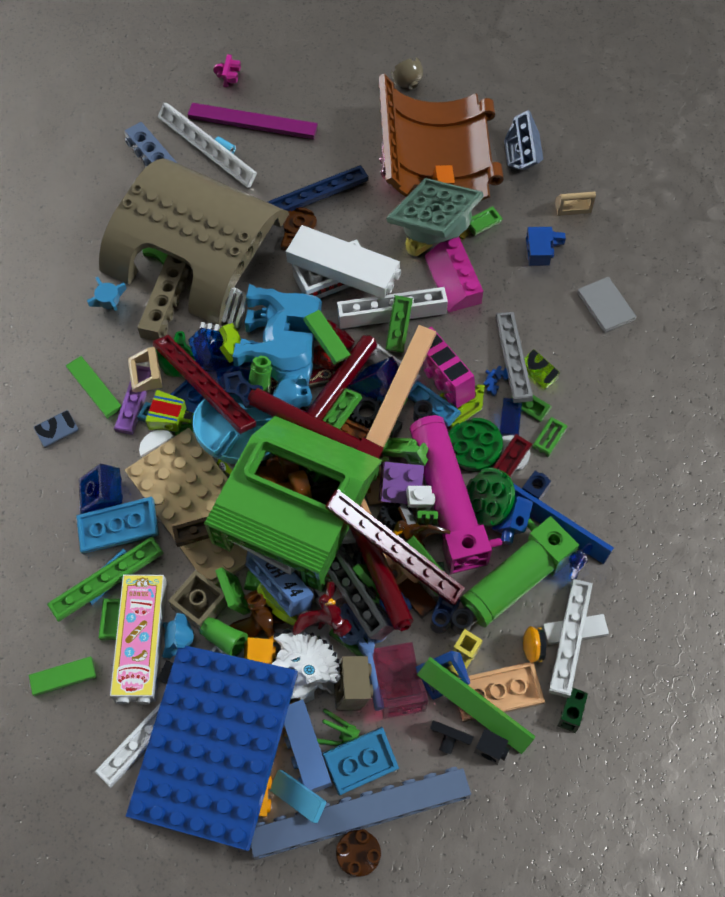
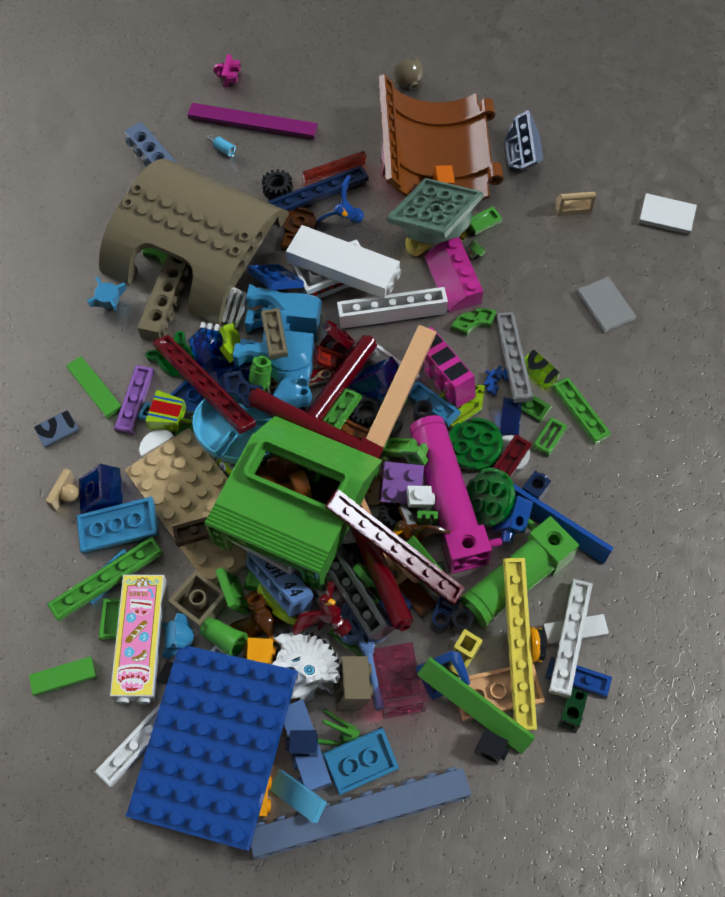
tan tile [128,347,163,392] -> none
white tile [158,102,257,188] -> none
bright green tile [303,310,351,365] -> none
reddish brown dish [336,829,381,877] -> none
bright green tile [385,295,413,353] -> none
black tile [430,720,474,755] -> none
blue hinge [526,227,566,266] -> none
clear blue plate [569,543,593,579] -> none
none -> tan tile [46,468,79,511]
none -> blue tile [247,264,304,290]
none -> dark tan tile [261,308,288,360]
none -> black tyre [262,169,293,200]
none -> dark blue brick [286,730,318,757]
none -> clear red tile [302,151,367,186]
none -> blue animal [316,175,364,224]
none -> bright green tile [450,308,497,336]
none -> bright green tile [468,240,486,259]
none -> light yellow tile [503,558,537,730]
none -> blue tile [545,657,612,698]
none -> bright green tile [552,377,611,445]
none -> white tile [639,193,697,235]

